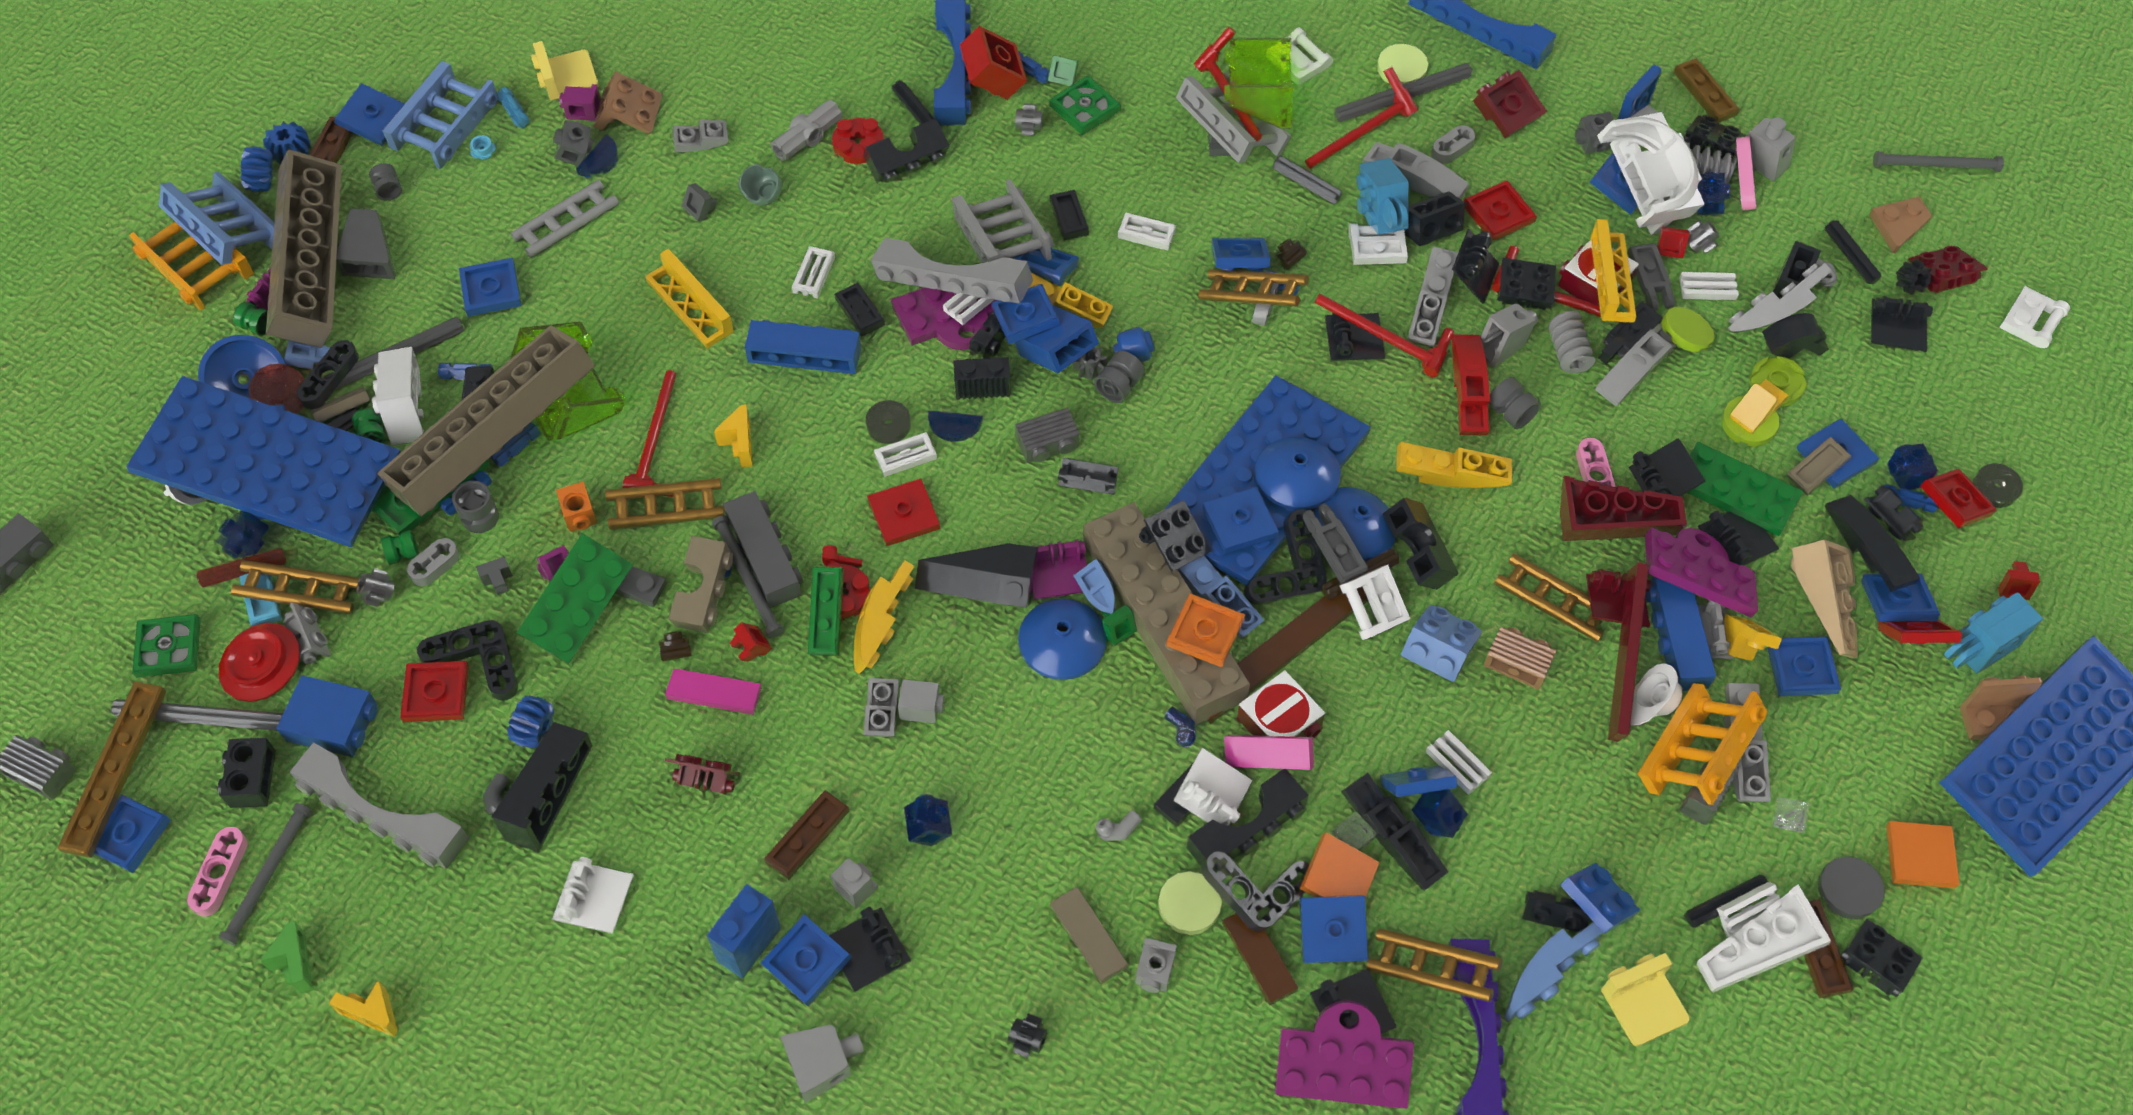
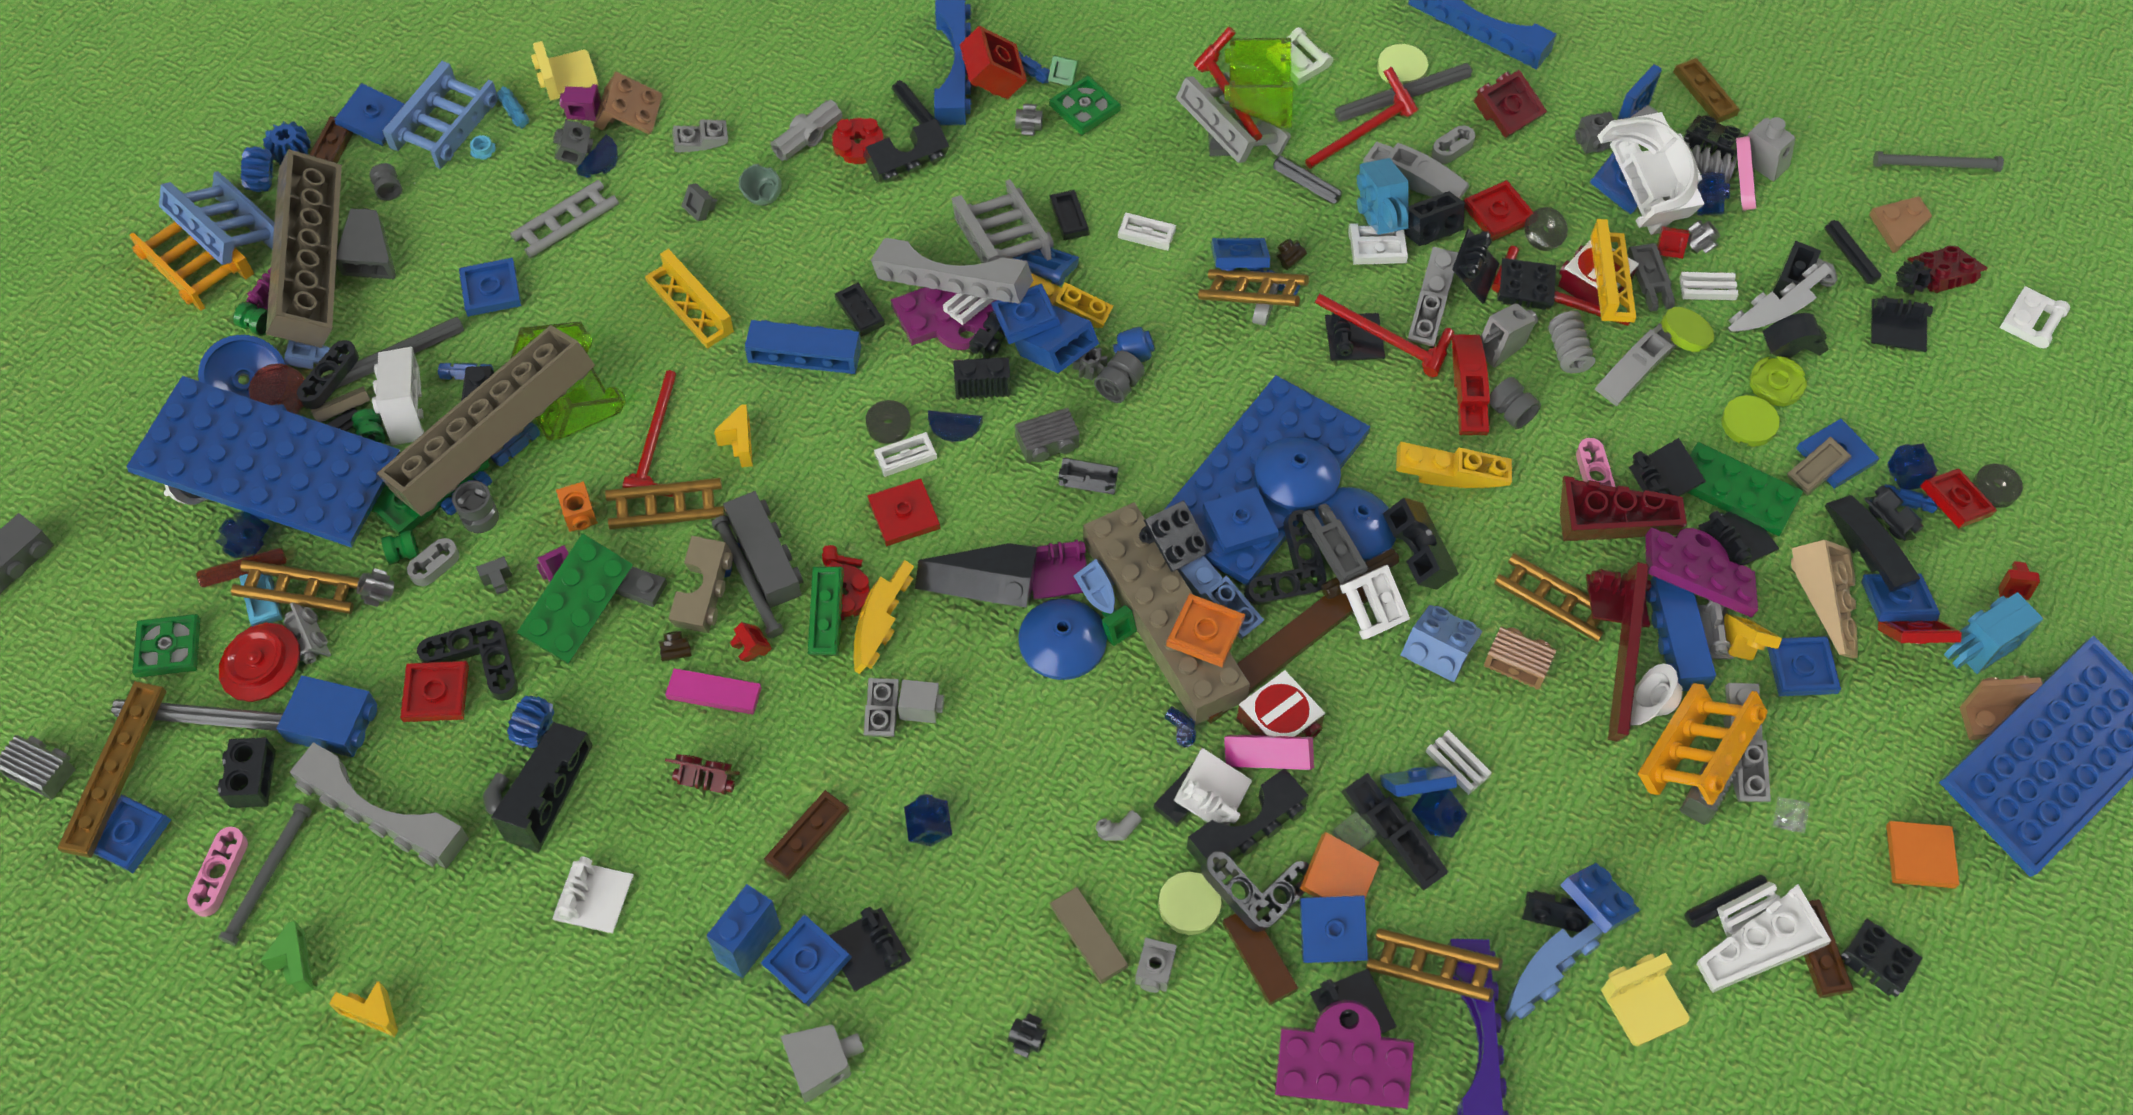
white tile [792,246,835,299] -> none
light grey brick [831,858,878,909] -> none
black hinge [1598,301,1663,365] -> none
yellow slope [1729,379,1788,434] -> none
dark grey tile [1818,856,1884,920] -> none
none -> clear smoke piece [1524,207,1568,251]

